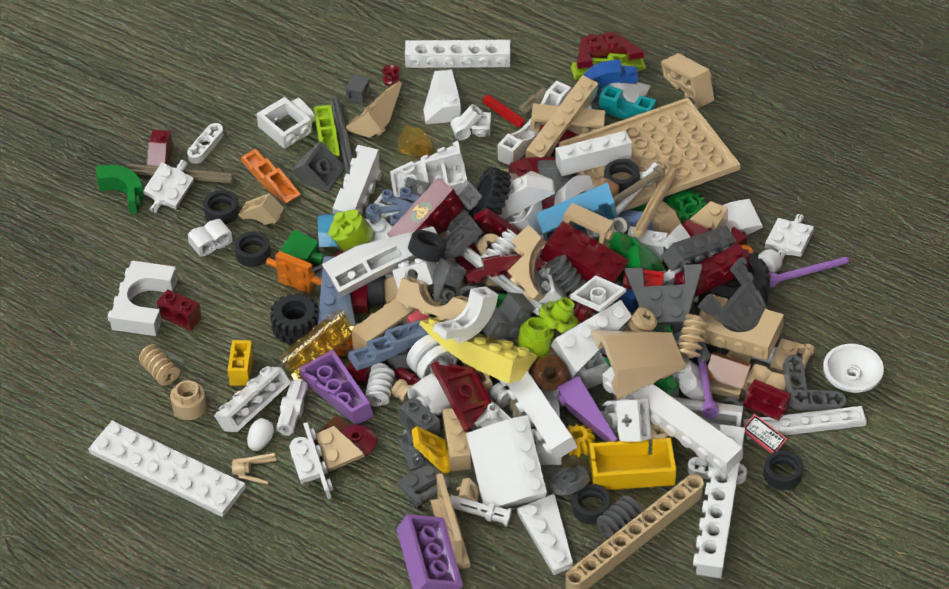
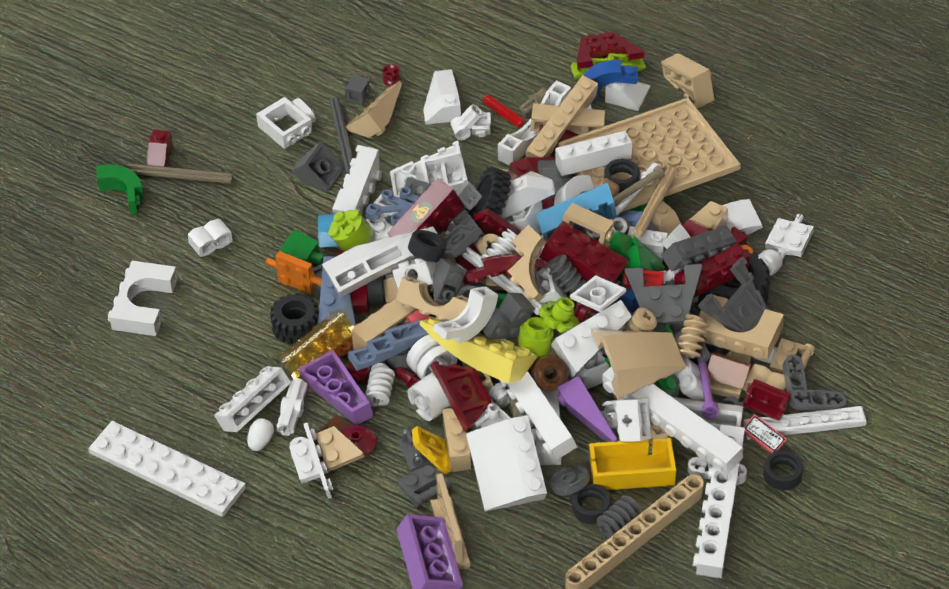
tan piece [139,344,180,386] -> none
white plate [143,160,194,213] -> none
dark red brick [157,289,202,331] -> none
tan piece [170,380,207,420] -> none
white beam [187,123,224,164] -> none
black tyre [203,190,239,224] -> none
yellow brick [227,340,254,386] -> none
tan plant [232,453,277,485] -> none
black tyre [234,231,271,267] -> none
tan arch [238,193,284,225] -> none
orange slope [241,149,301,205] -> none
lime slope [313,105,340,157] -> none
tan wheel [391,379,412,403] -> none
clear yellow slope [398,125,434,157] -> none
dark grey brick [399,397,441,436] -> none
white brick [405,40,510,68] -> none
white pin [450,495,512,527] -> none
tan tile [456,478,480,507] -> none
white wing [517,494,573,575] -> none
yellow gear [567,423,595,458] -> none
teal arch [599,85,656,120] -> none
green gear [666,189,706,223] -> none
medium lavender piece [769,257,849,289] -> none
white dish [823,344,884,392] -> none

